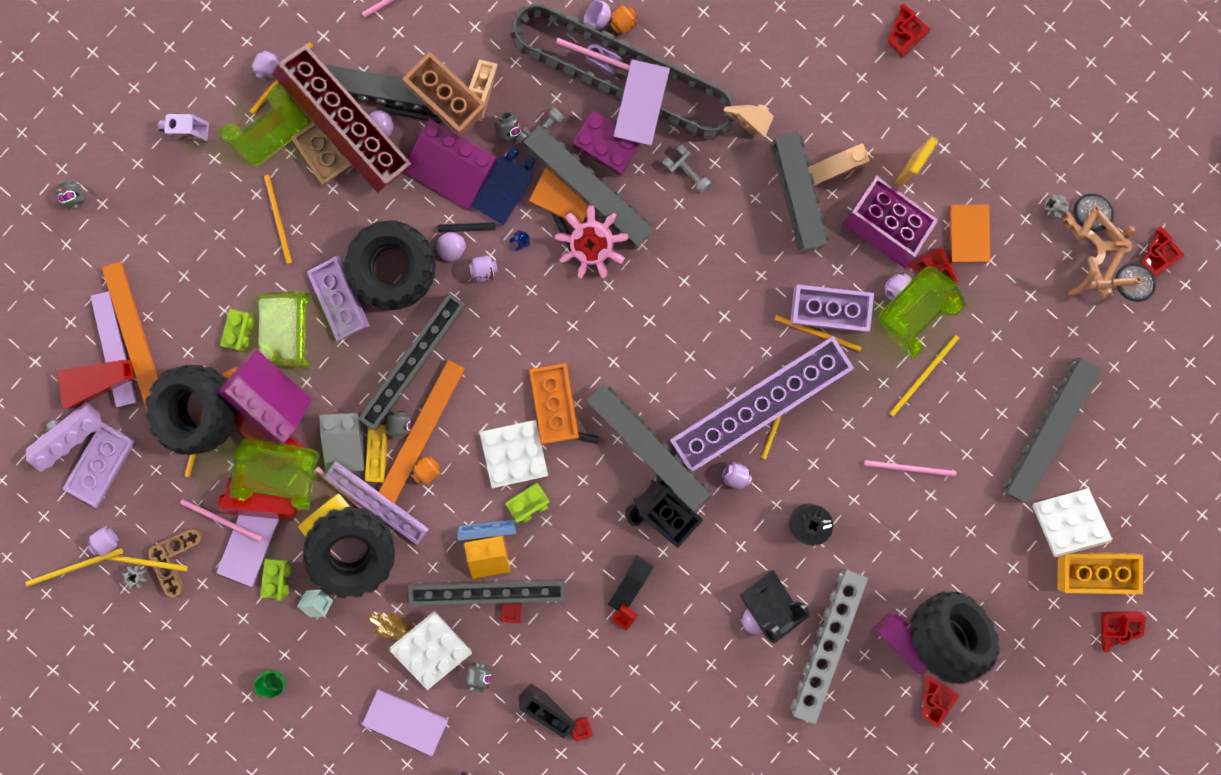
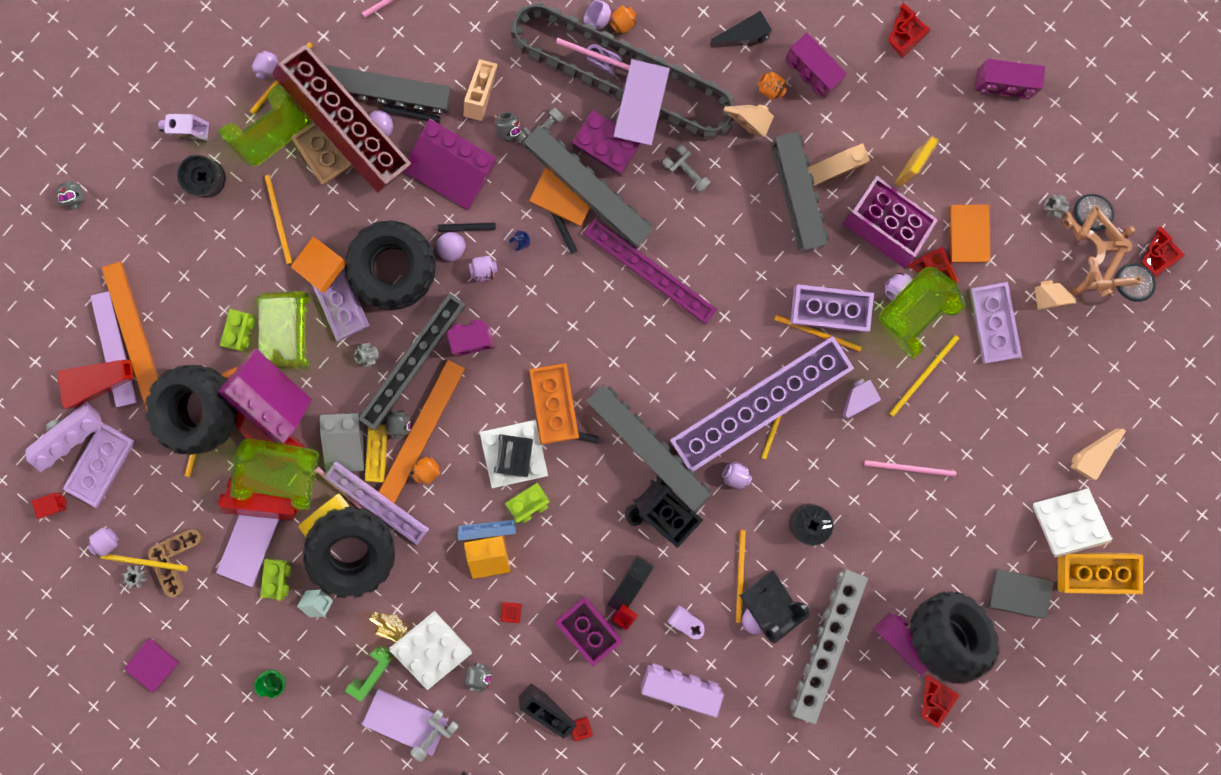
yellow axle [25,548,123,587] -> none
bright pink axle [180,499,263,542] -> none
nougat slope [402,51,486,138] -> none
dark grey brick [408,579,565,606] -> none
clear blue tile [471,146,536,226] -> none
bright pink gear [555,205,629,278] -> none
dark grey brick [1002,358,1101,504] -> none
red slope [1101,611,1146,652] -> none
none -> red brick [31,492,67,519]
none -> magenta tile [124,638,180,693]
none -> black wheel [177,155,226,198]
none -> orange tile [290,236,347,293]
none -> bright green window [345,646,394,702]
none -> light grey gear [354,343,379,367]
none -> light grey bar [410,708,459,762]
none -> magenta brick [447,319,496,357]
none -> black plate [494,434,533,477]
none -> magenta brick [555,594,623,667]
none -> magenta tile [583,218,717,325]
none -> lavender brick [641,663,724,717]
none -> lavender piece [668,605,704,639]
none -> black slope [710,11,772,48]
none -> light orange axle [736,530,746,623]
none -> orange head [757,71,787,100]
none -> magenta brick [786,32,847,99]
none -> lavender slope [843,378,881,418]
none -> lavender tile [969,282,1022,364]
none -> magenta brick [975,59,1046,100]
none -> dark grey tile [988,569,1054,619]
none -> light nougat slope [1035,280,1076,310]
none -> light nougat slope [1070,429,1126,480]

